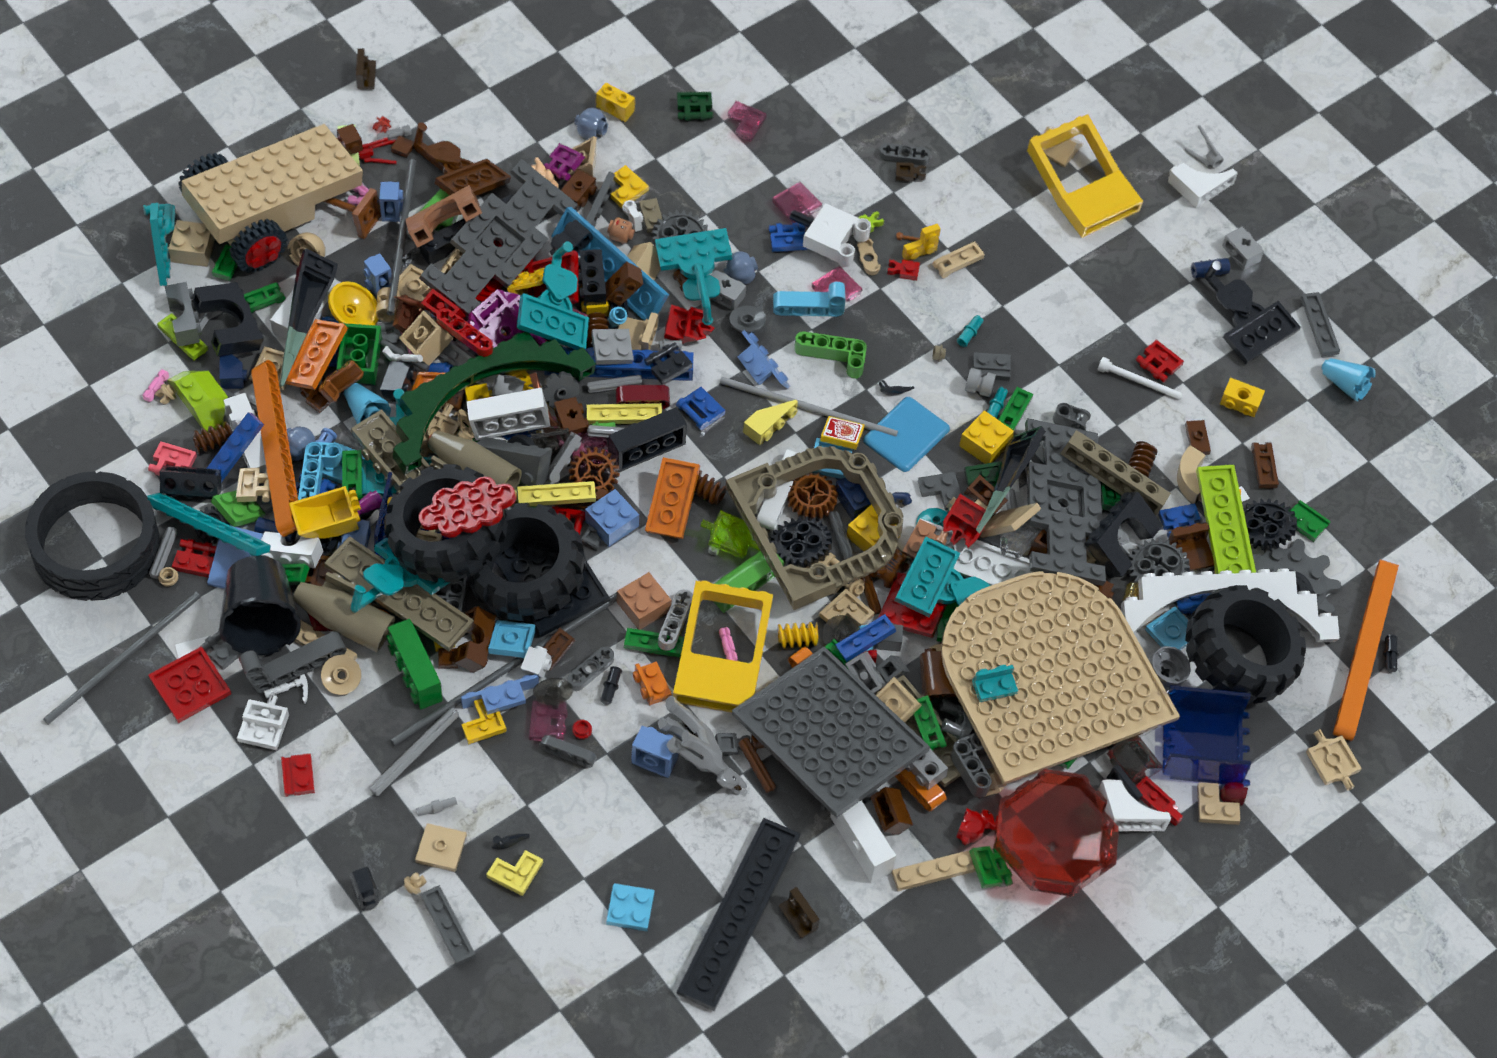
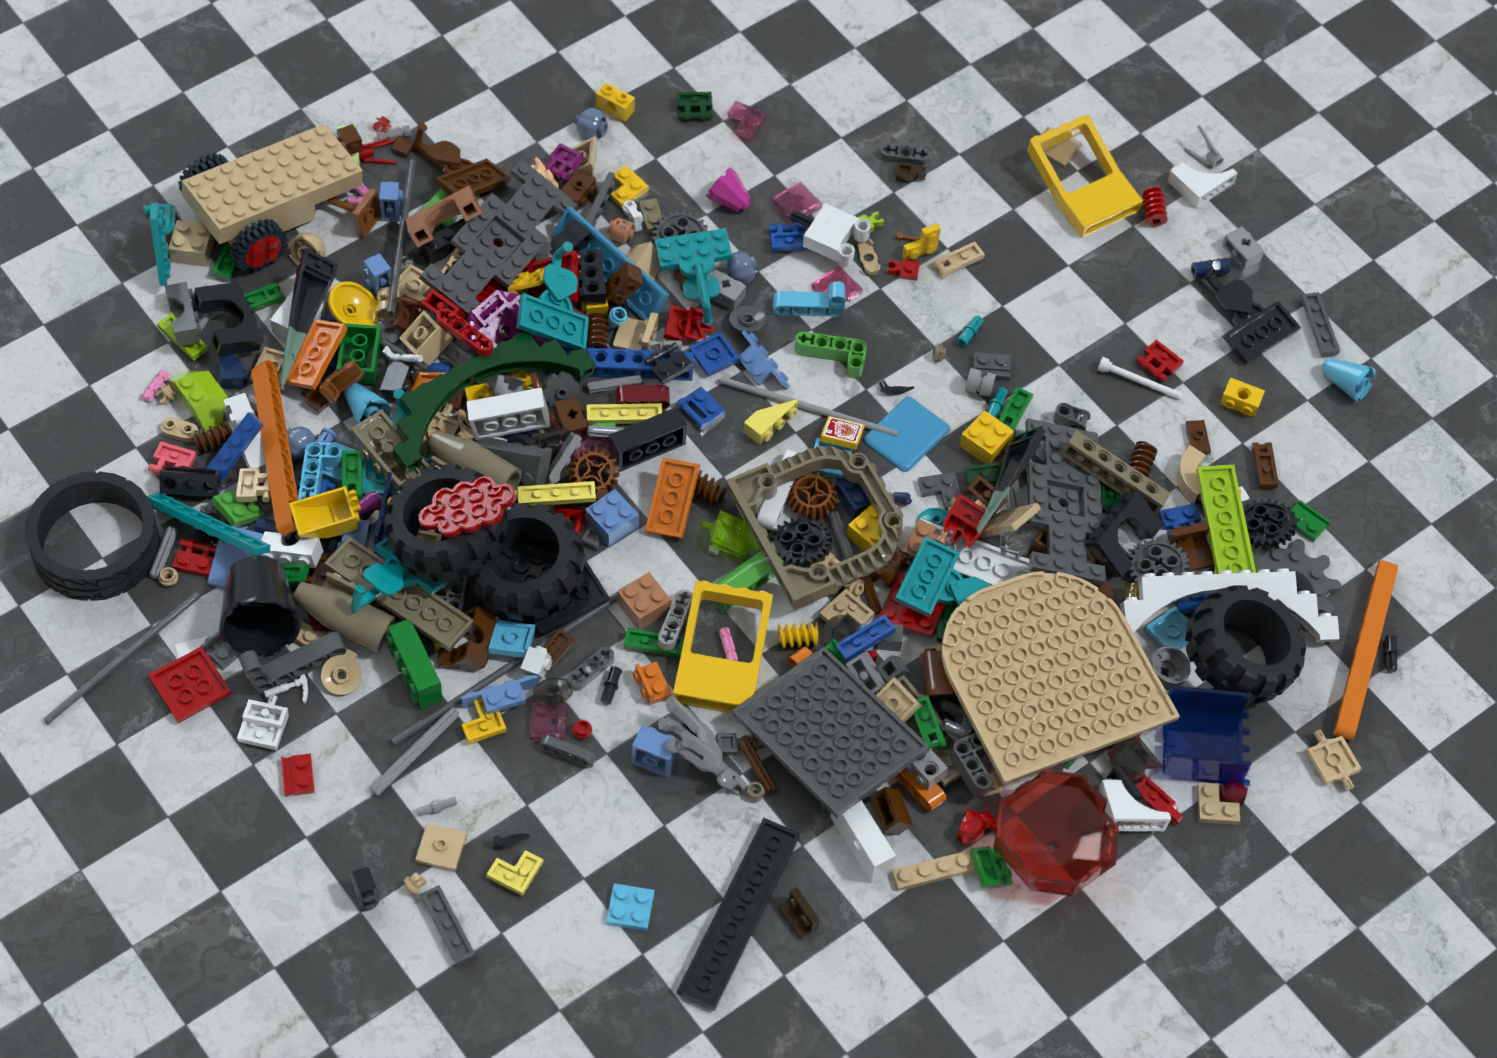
dark brown bracket [356,48,376,89] -> none
light grey plate [591,329,634,365] -> none
teal bracket [972,664,1018,702] -> none
none -> tan plate [161,418,198,443]
none -> blue plate [689,332,740,377]
none -> dark pink cone [705,167,751,212]
none -> dark tan plate [745,782,765,801]
none -> red piece [1142,187,1168,226]

